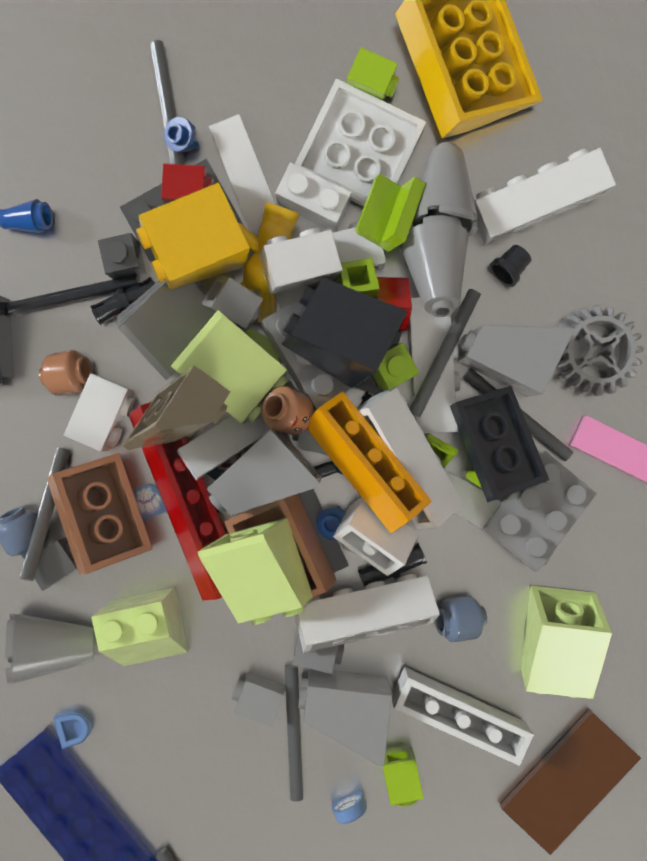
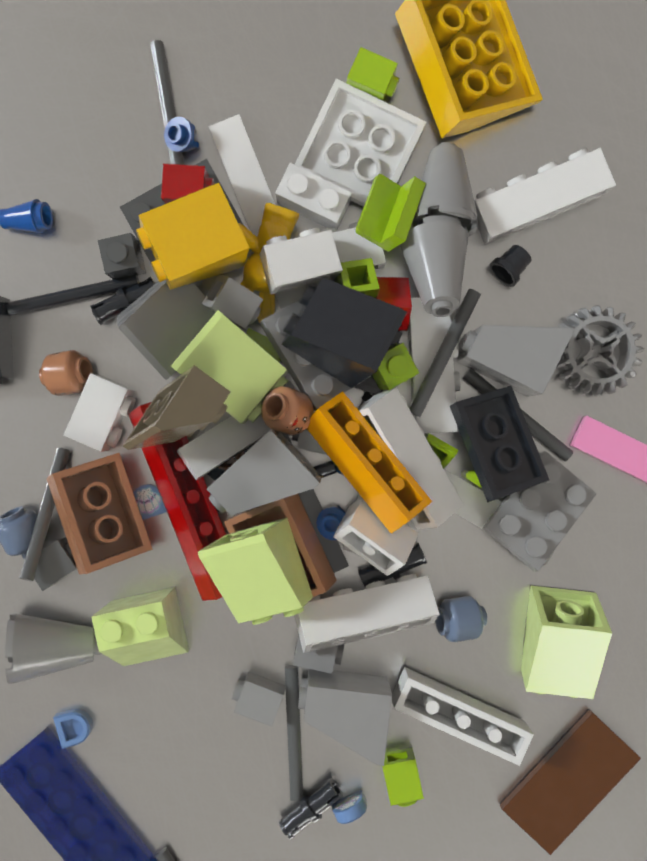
none -> black pin [279,779,343,839]

